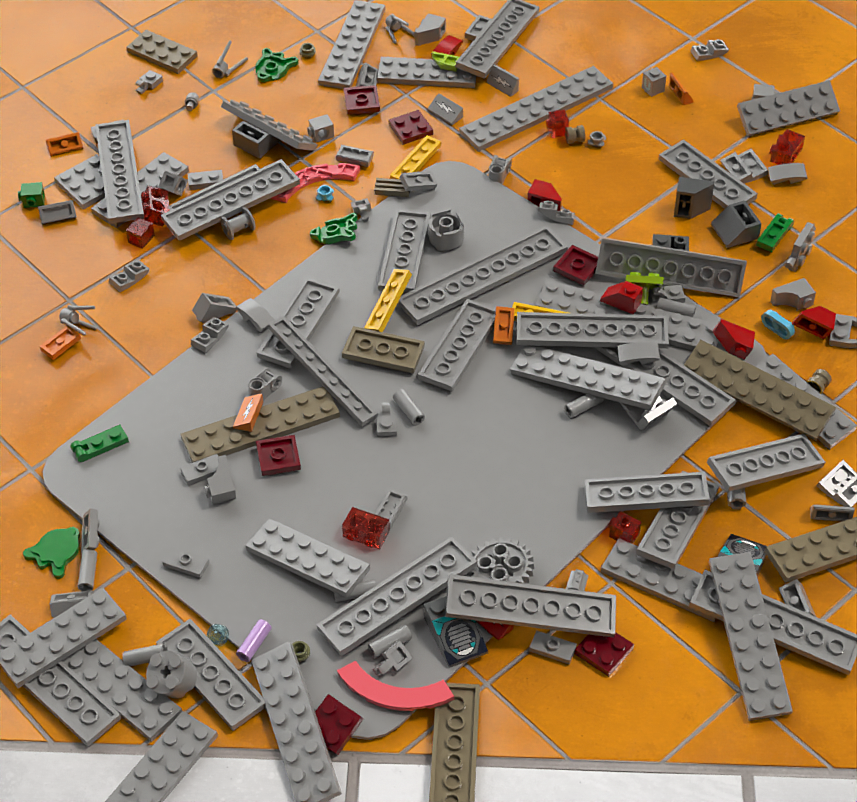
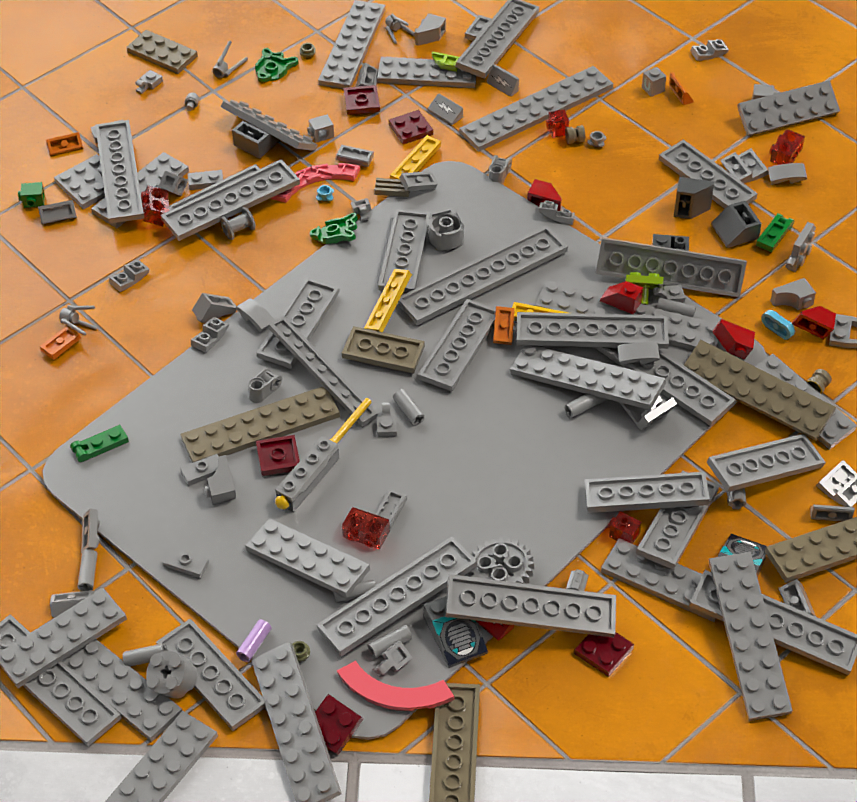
green tile [23,527,80,579] -> none
clear red brick [126,217,155,249] -> none
clear light blue tile [207,624,229,646] -> none
slope [233,394,263,432] -> none
red slope [431,35,463,56] -> none
light grey plate [529,631,577,664] -> none
dark red plate [553,245,598,286] -> none
none -> piece [275,398,372,513]

